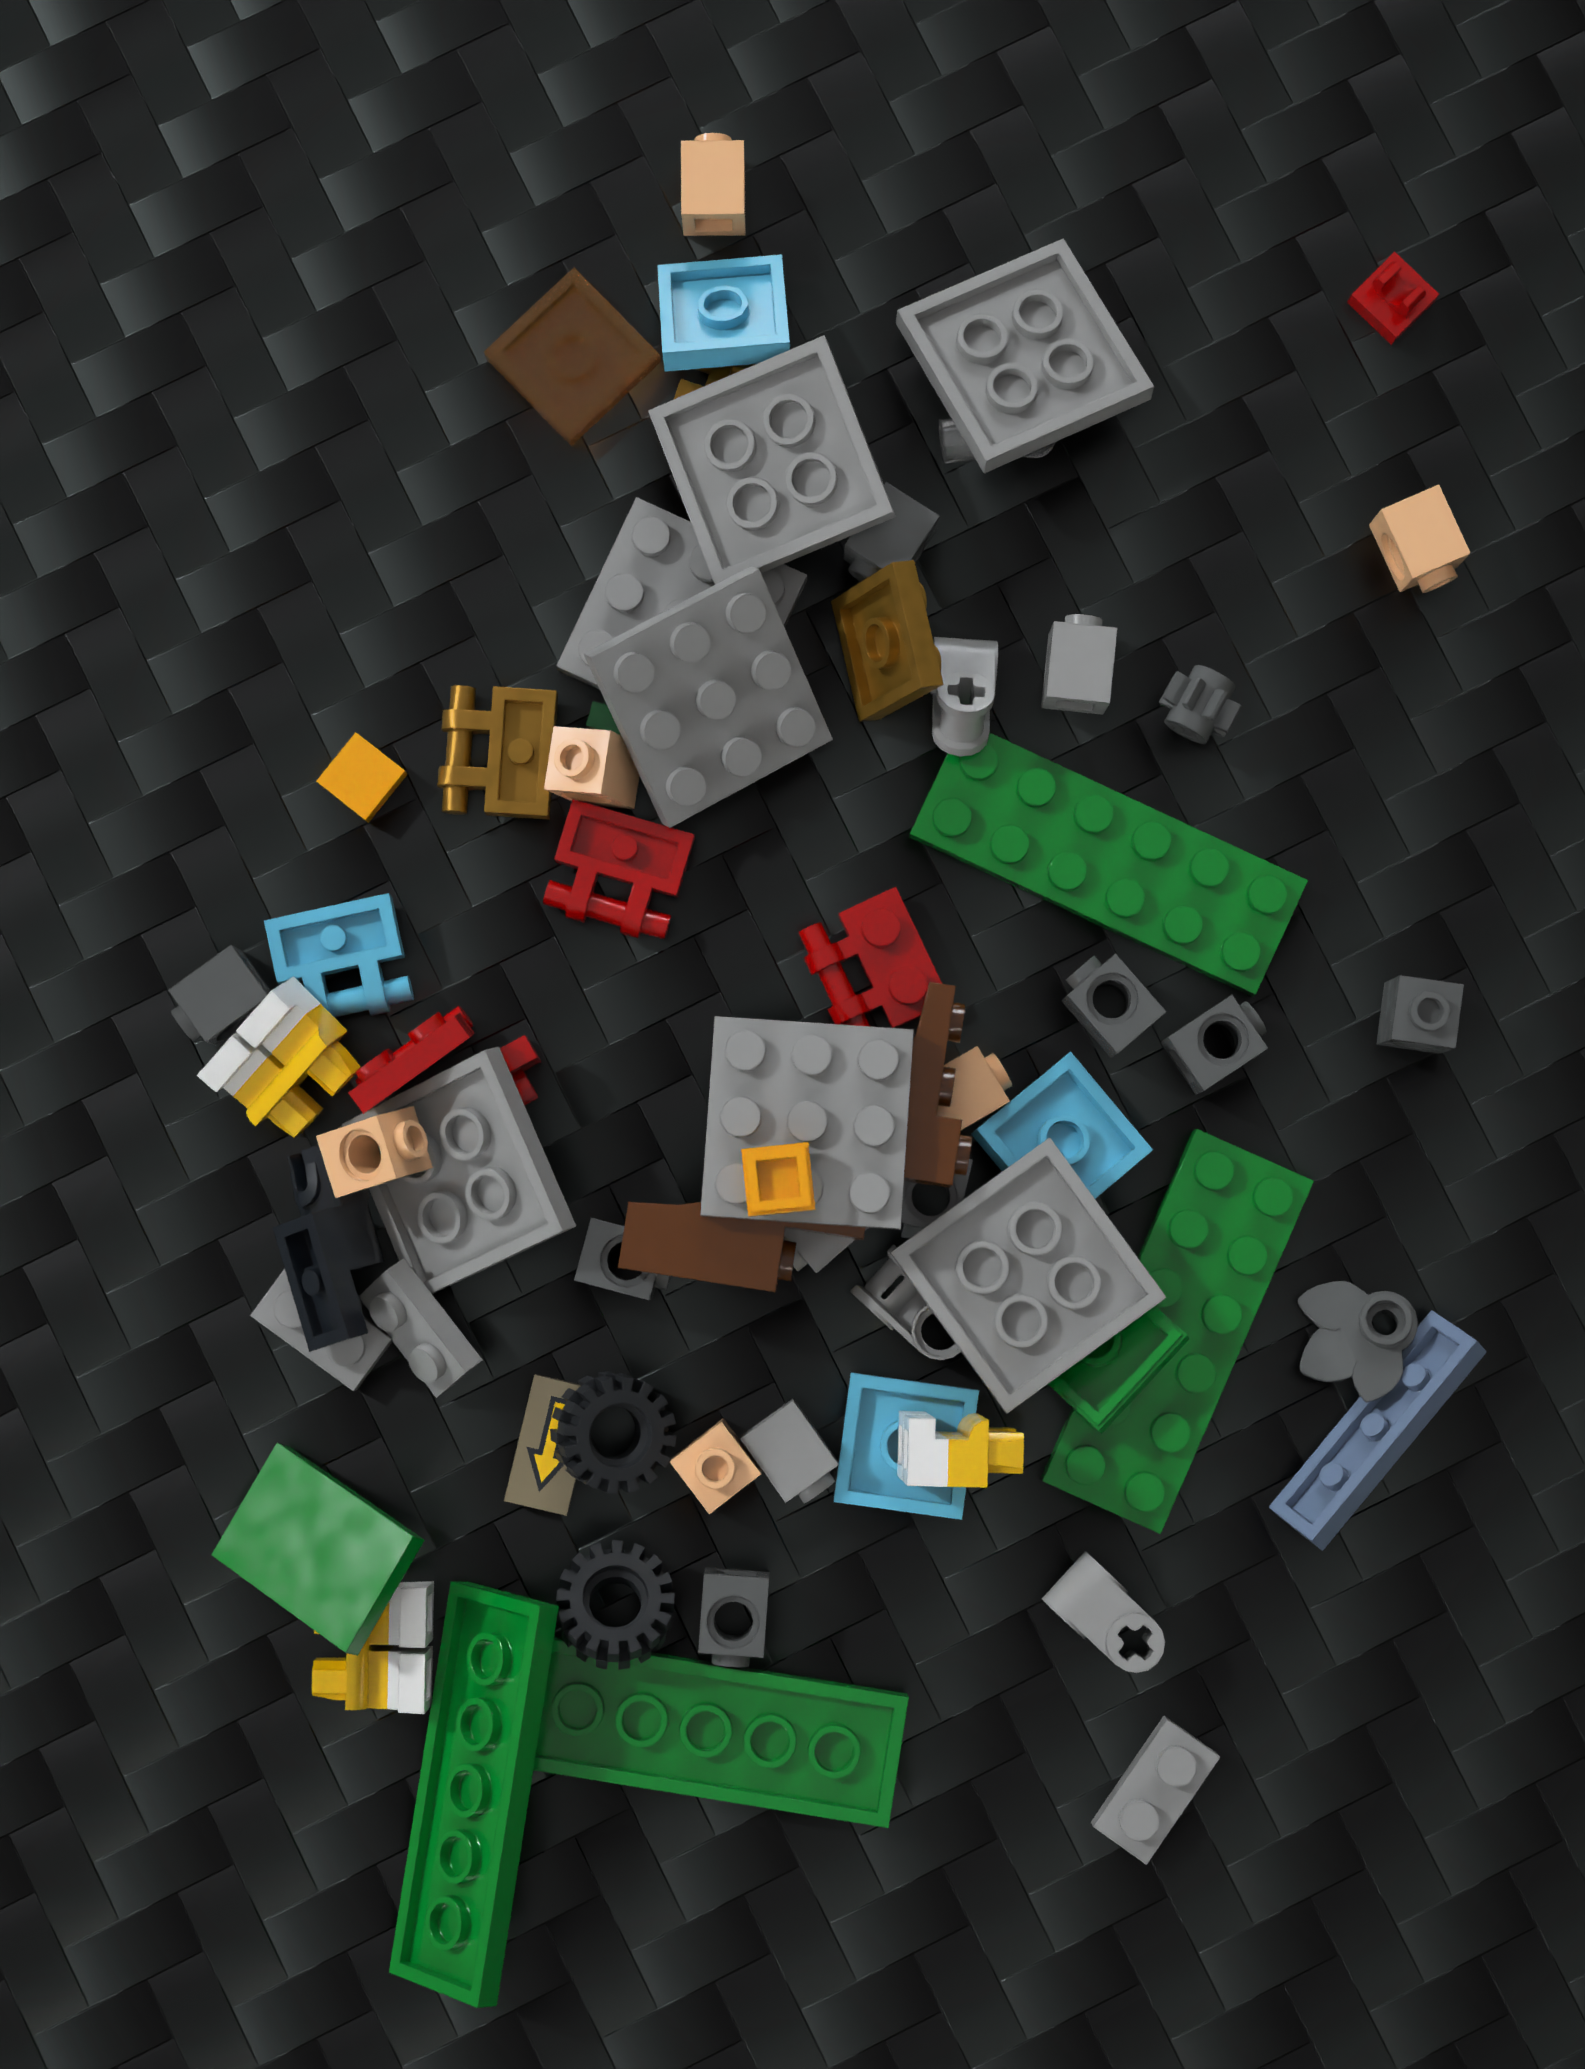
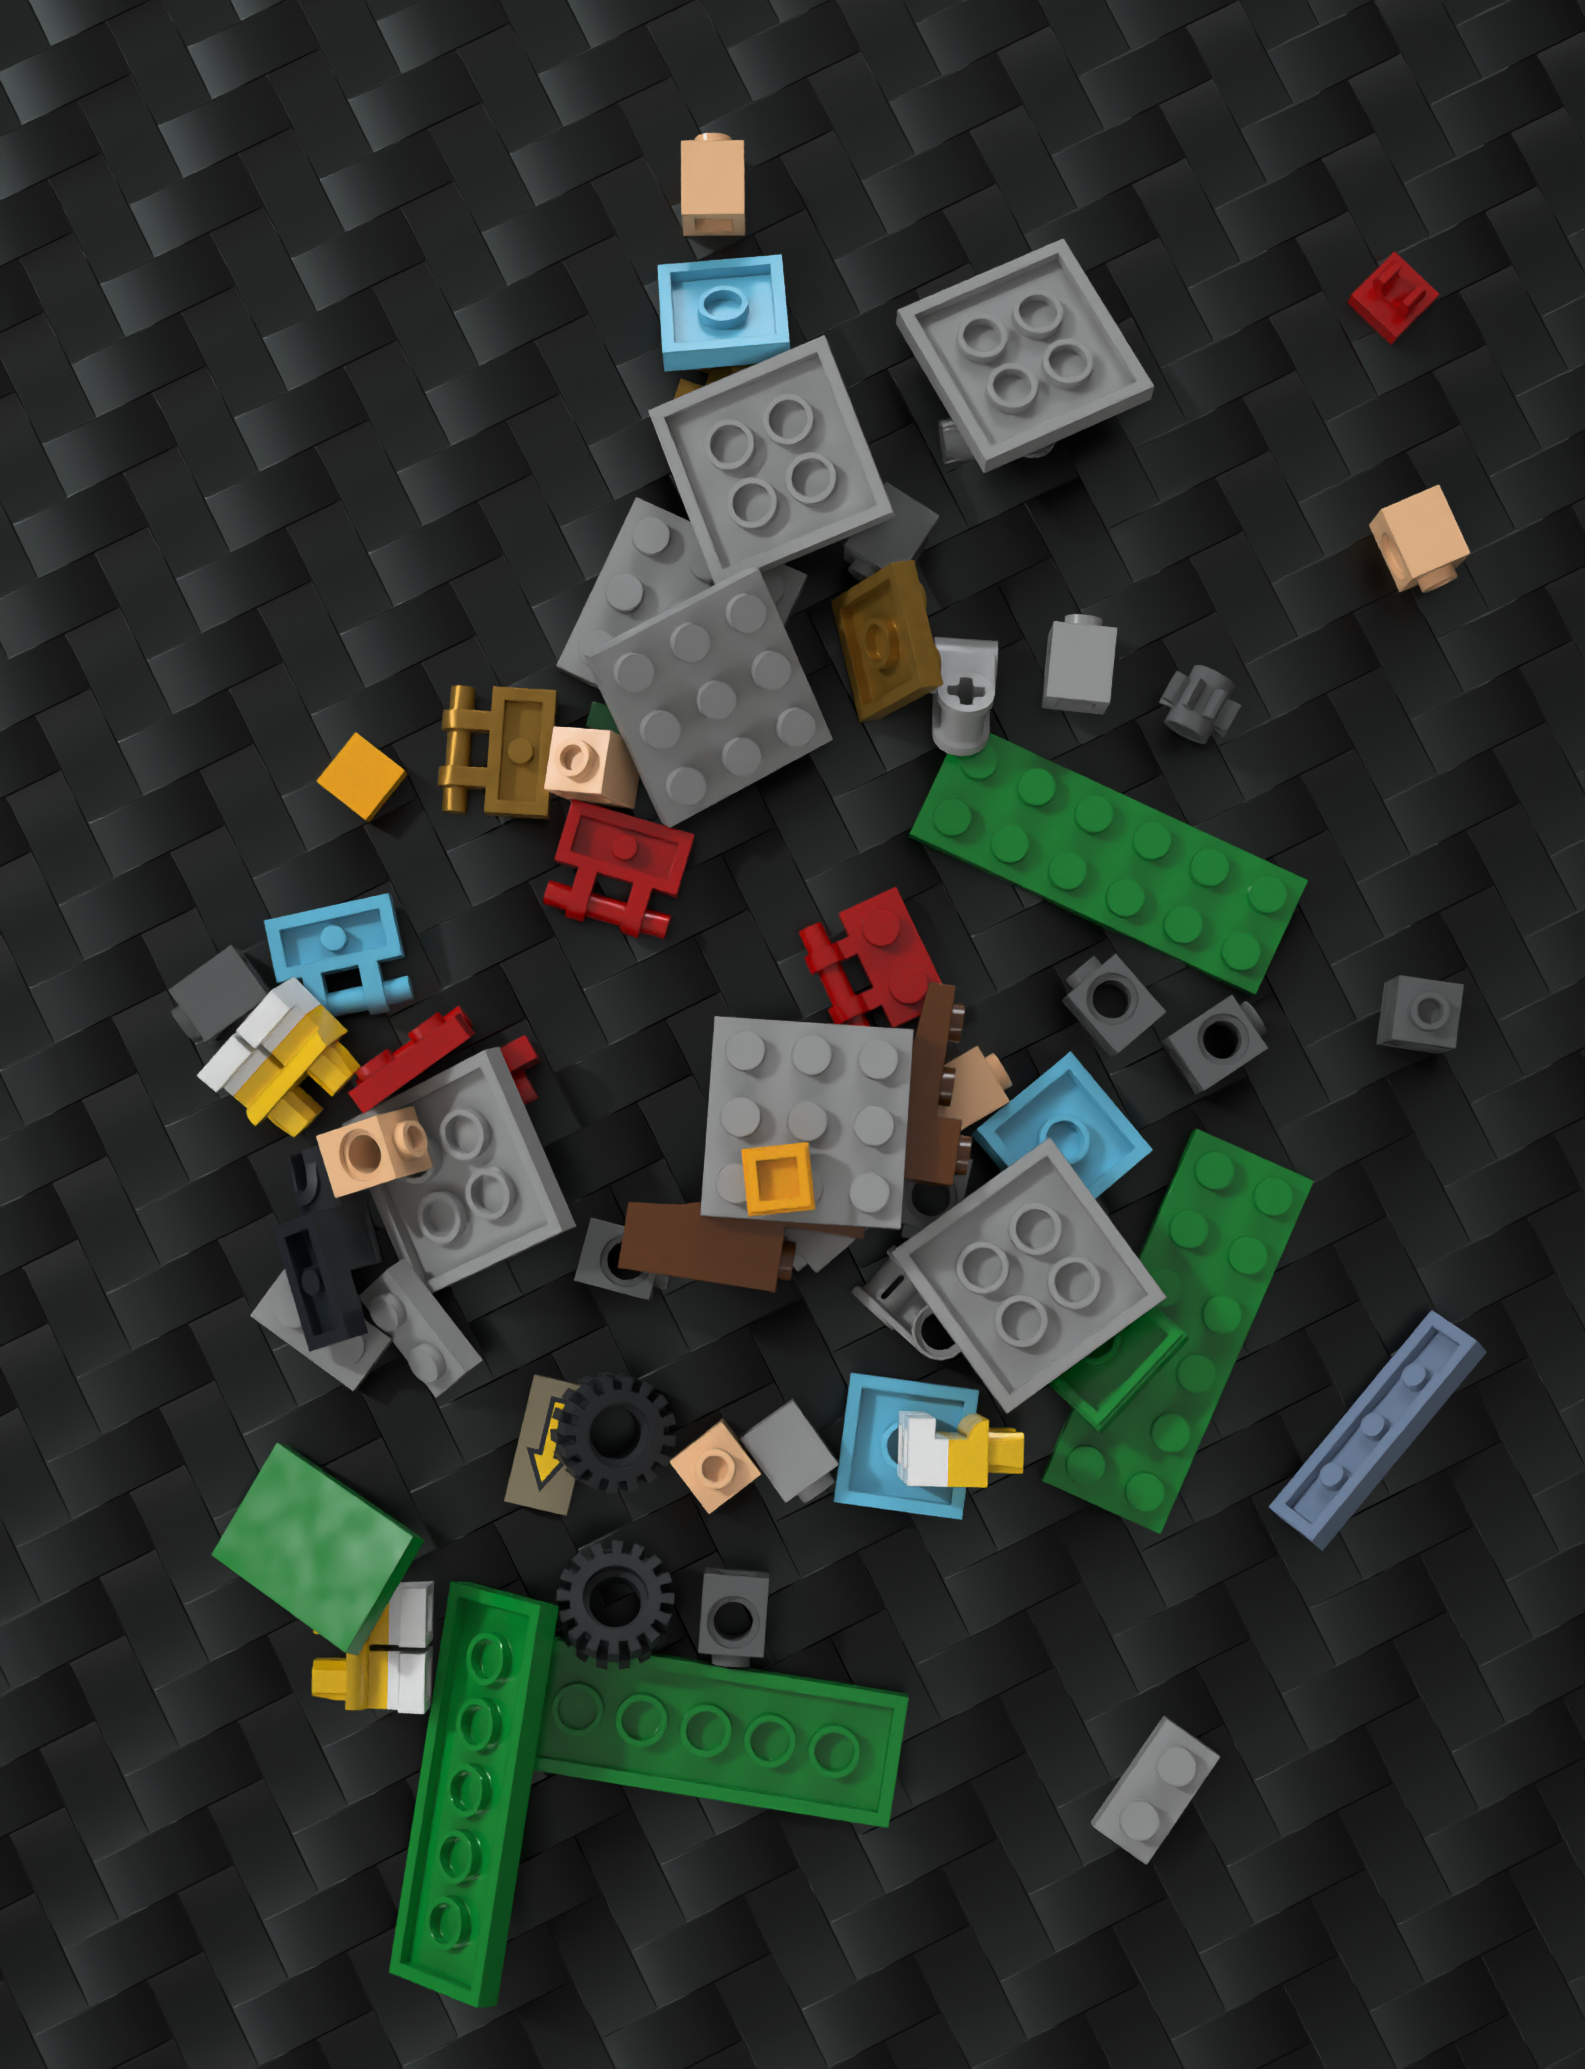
clear orange tile [484,268,661,446] -> none
light grey piece [1042,1551,1165,1673] -> none
dark grey plate [1298,1281,1418,1403] -> none

